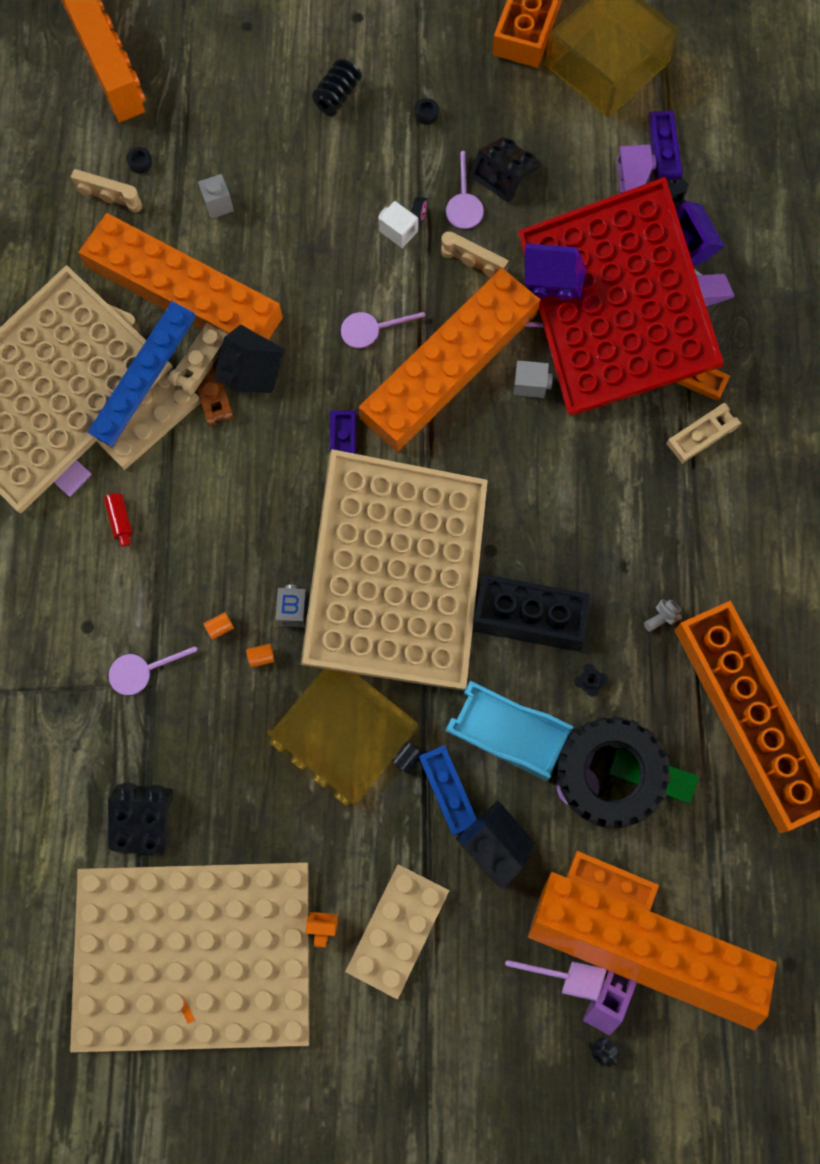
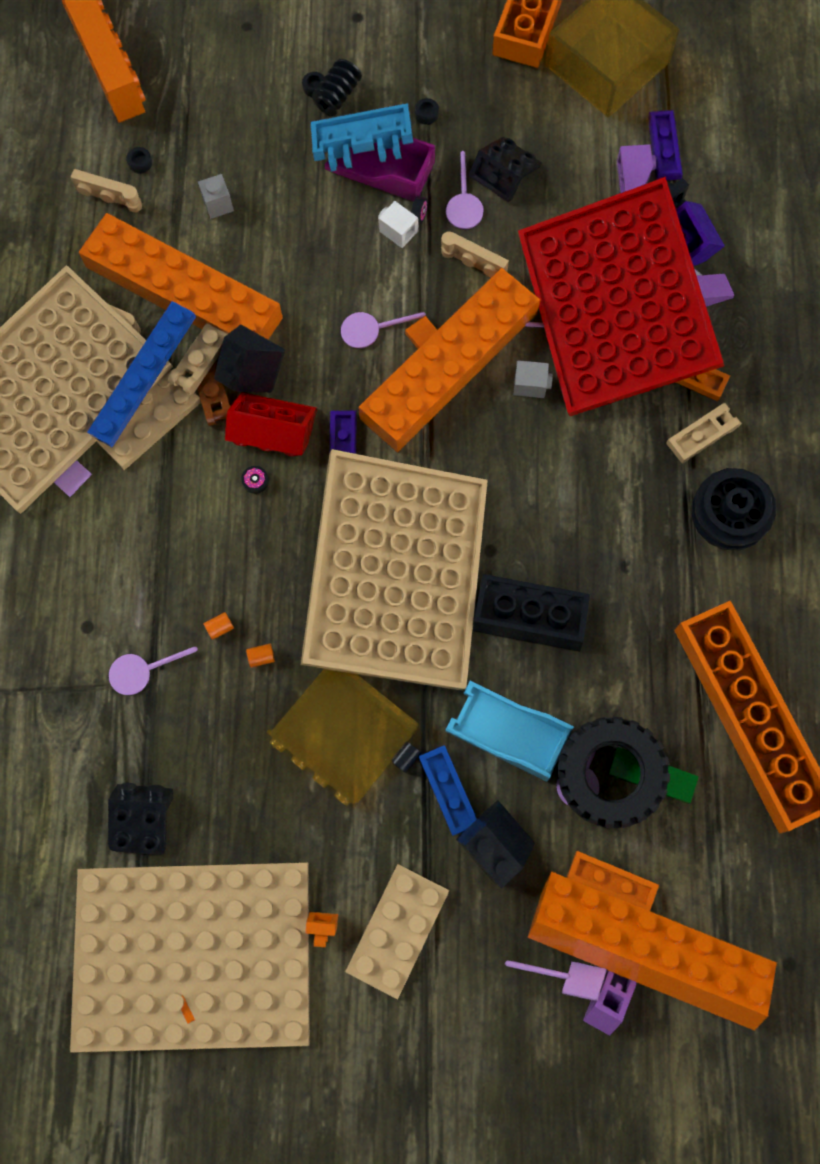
red cylinder [104,493,133,547] -> none
light grey brick [275,585,308,628] -> none
dark purple slope [525,243,586,301] -> none
black plate [574,664,608,697] -> none
black plate [589,1037,619,1067] -> none
light grey plate [644,599,682,632] -> none
none -> red slope [225,393,317,456]
none -> tile [241,466,269,494]
none -> black tile [302,72,324,97]
none -> dark azure hinge [311,103,414,171]
none -> magenta piece [325,138,435,201]
none -> orange tile [405,316,437,349]
none -> black wheel [691,468,776,551]

